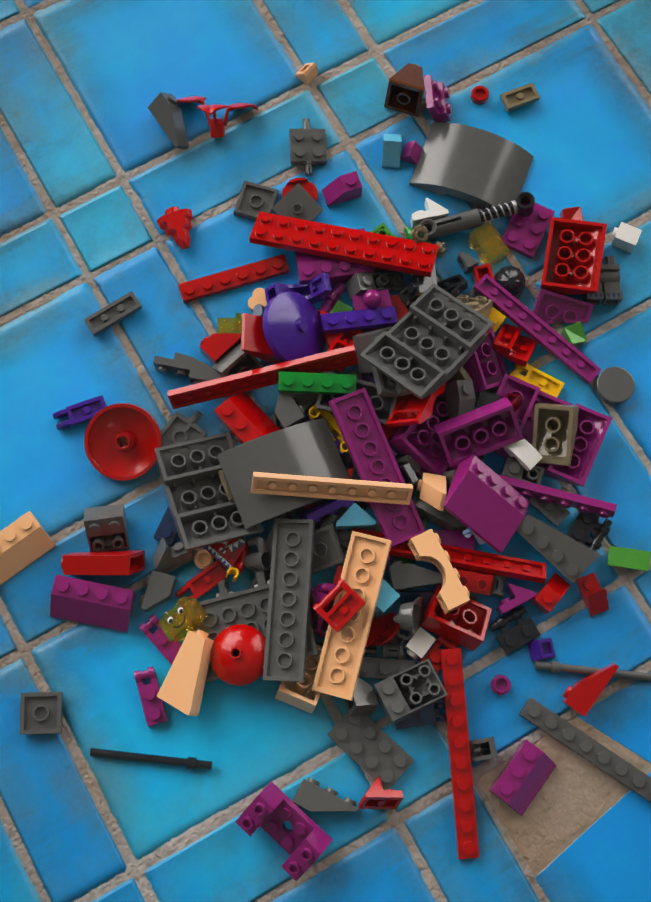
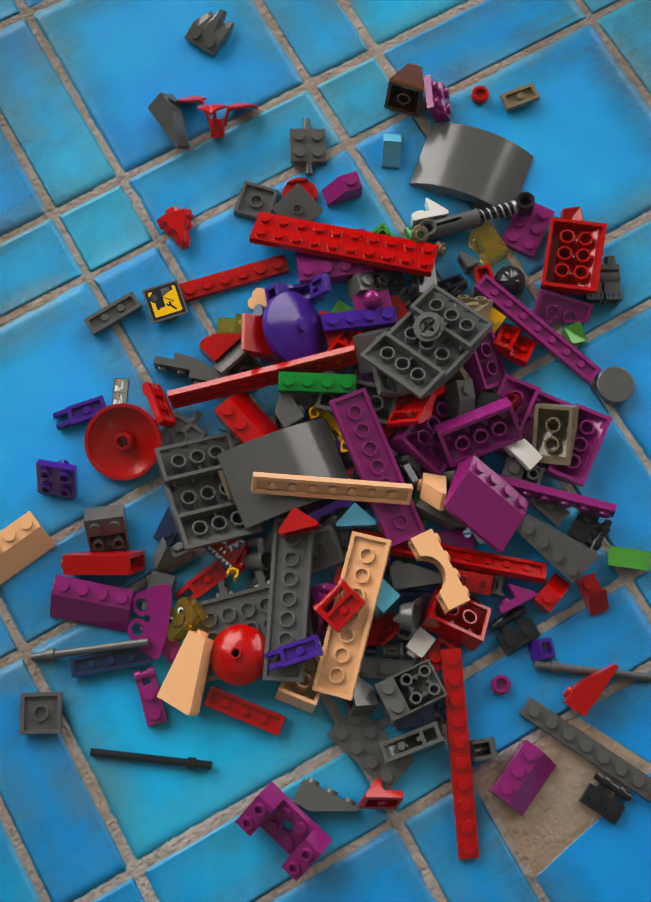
light nougat plate [194,550,214,569] -> none
light nougat slope [295,62,318,85] -> none
magenta pin [317,282,347,314] -> none
magenta slope [400,141,422,165] -> none
yellow plate [509,363,565,398] -> none
white brick [611,222,642,253] -> none
none -> dark grey bar [30,638,149,661]
none -> dark purple plate [36,459,78,499]
none -> dark blue plate [70,647,153,678]
none -> light grey sticker [112,378,129,405]
none -> magenta piece [127,584,172,660]
none -> piece [142,280,189,324]
none -> red hinge [142,381,176,428]
none -> dark grey plate [184,10,234,57]
none -> red plate [203,686,286,736]
none -> dark purple hinge [264,634,324,671]
none -> red slope [278,506,322,538]
none -> dark grey slope [379,721,446,764]
none -> dark grey gear [413,312,444,342]
none -> black plate [578,771,633,825]

